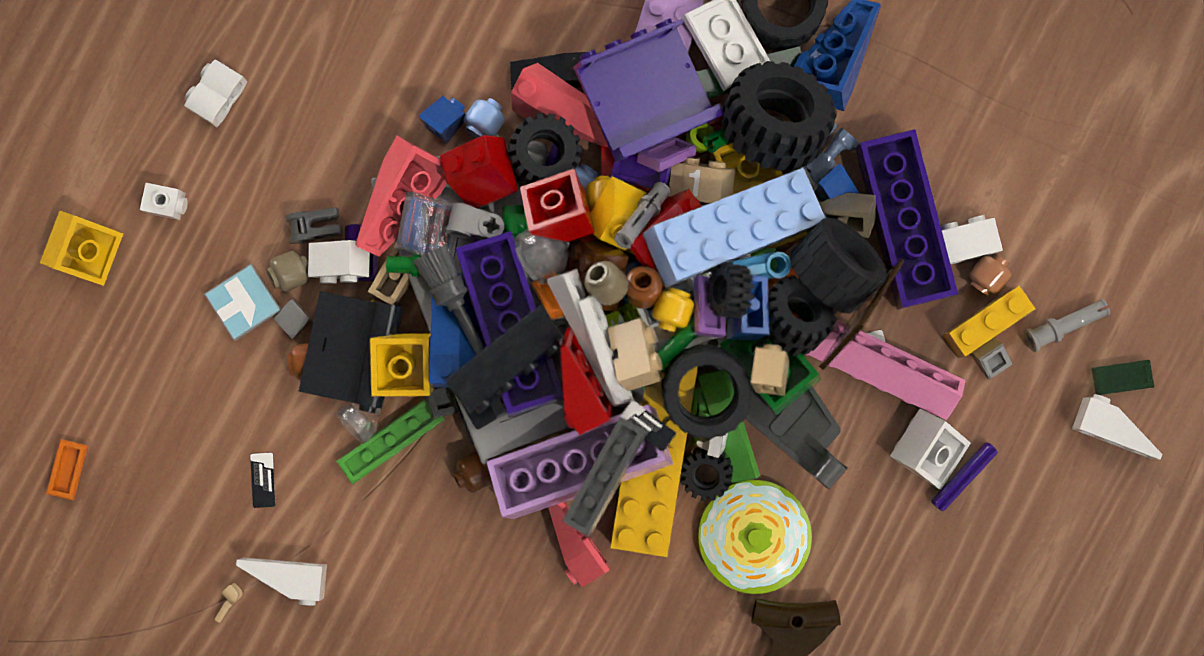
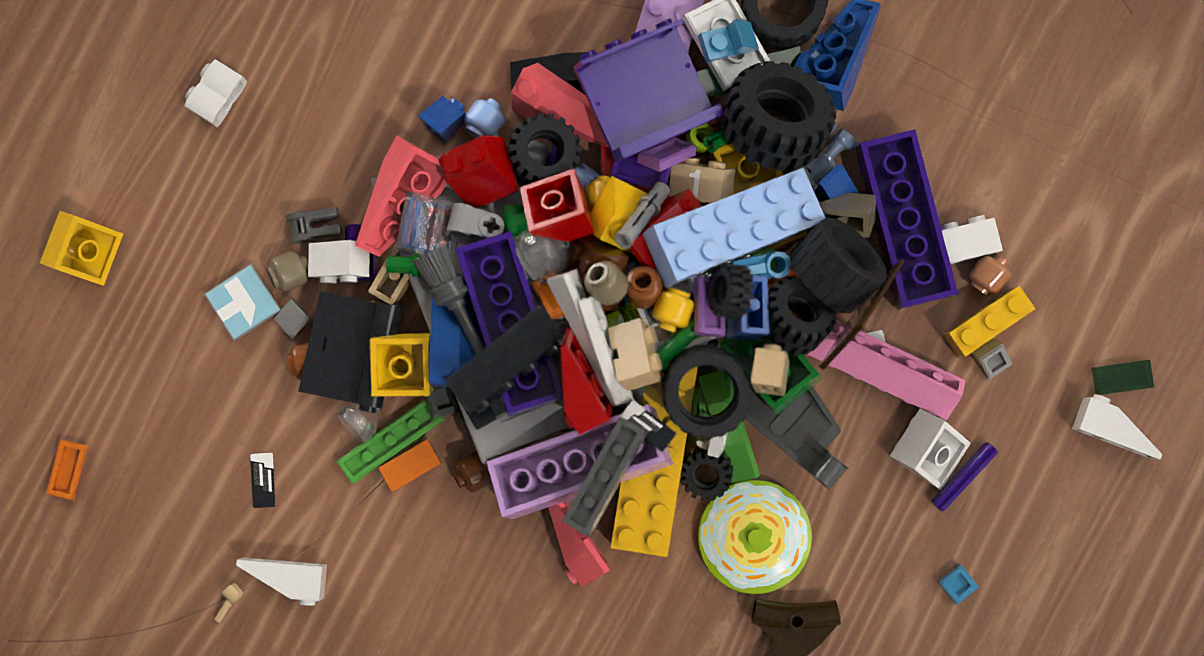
white brick [140,183,188,220] -> none
light grey pin [1024,299,1110,352] -> none
none -> orange tile [378,439,442,492]
none -> dark azure slope [698,19,759,63]
none -> dark azure tile [937,564,979,605]

